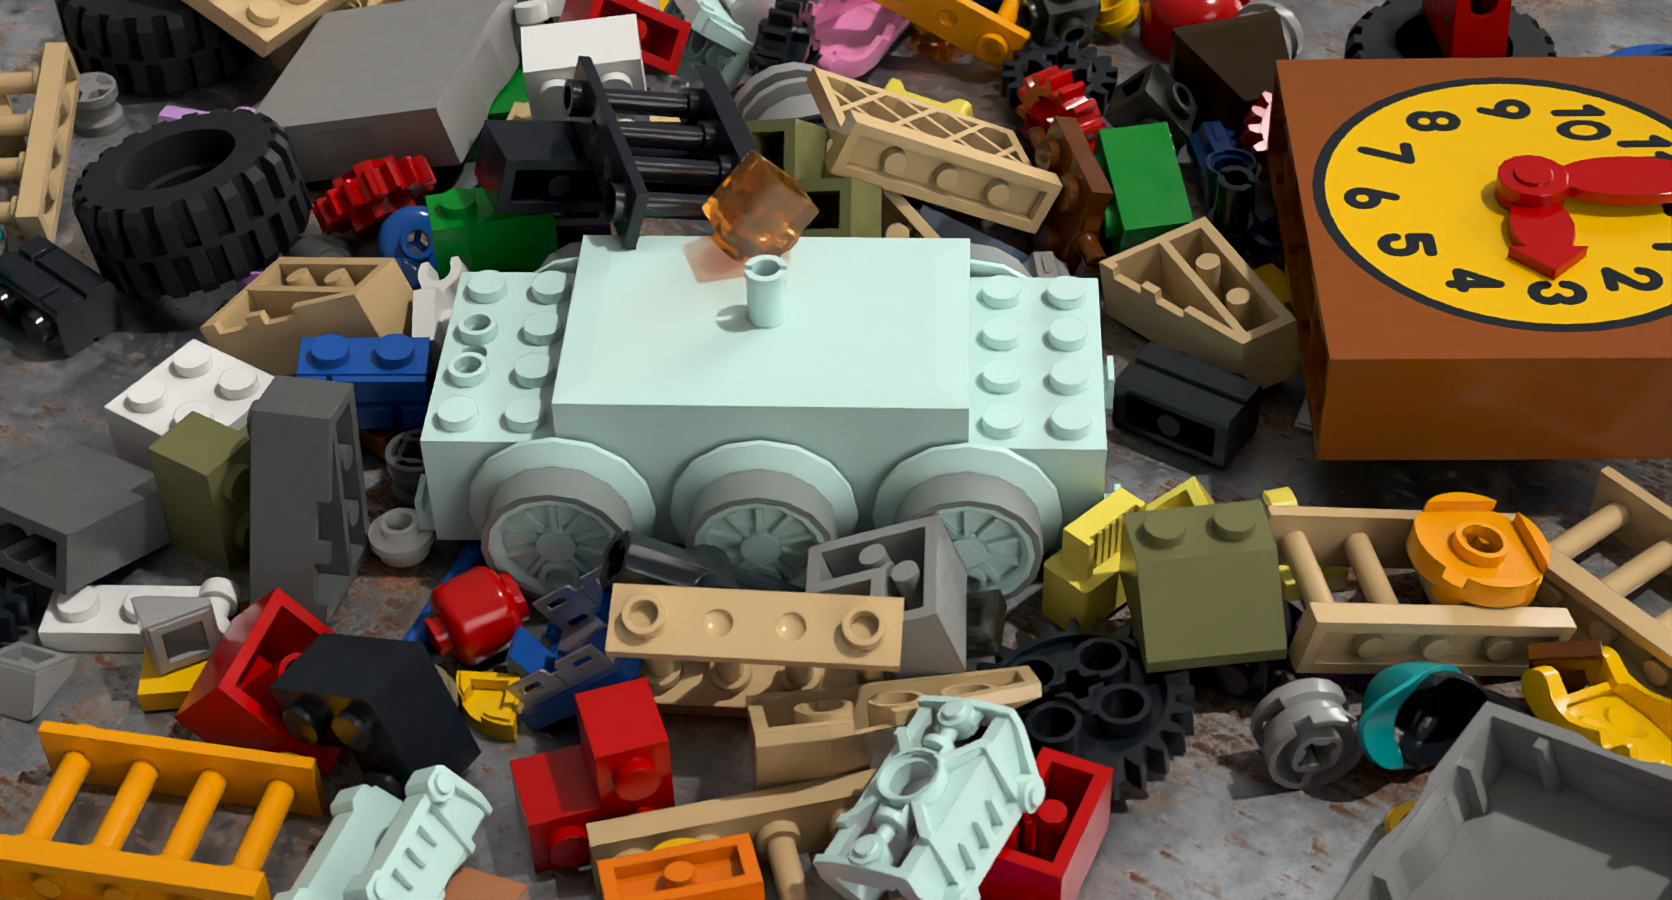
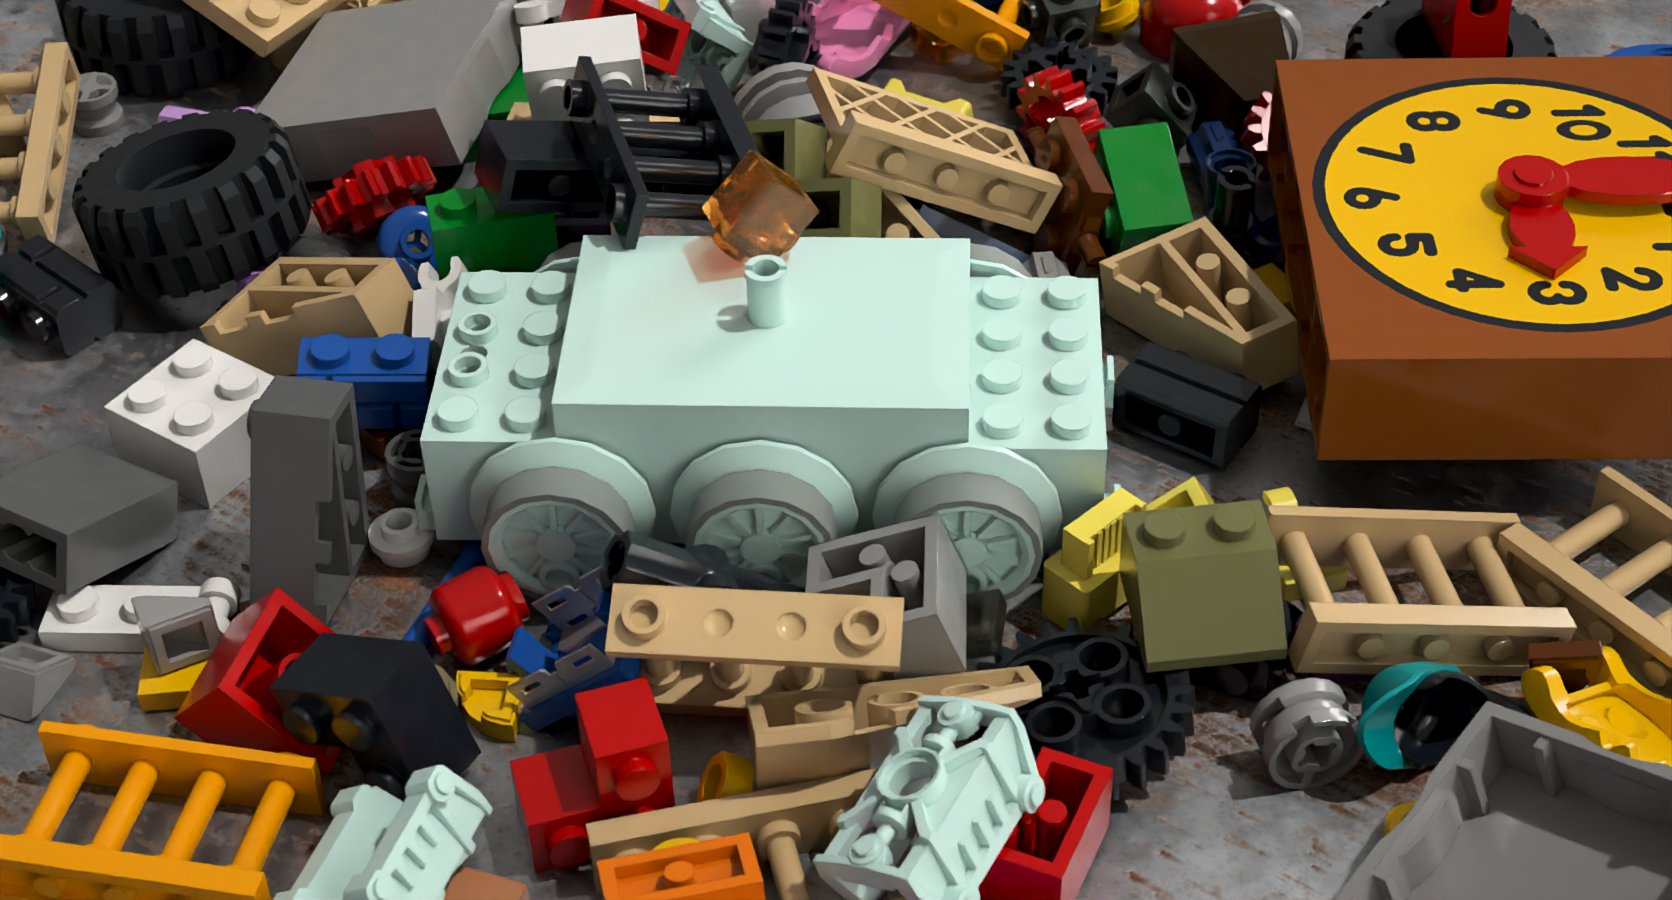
olive brick [147,411,251,572] -> none
light orange plate [1406,492,1551,608] -> none
none -> yellow tile [697,751,754,802]

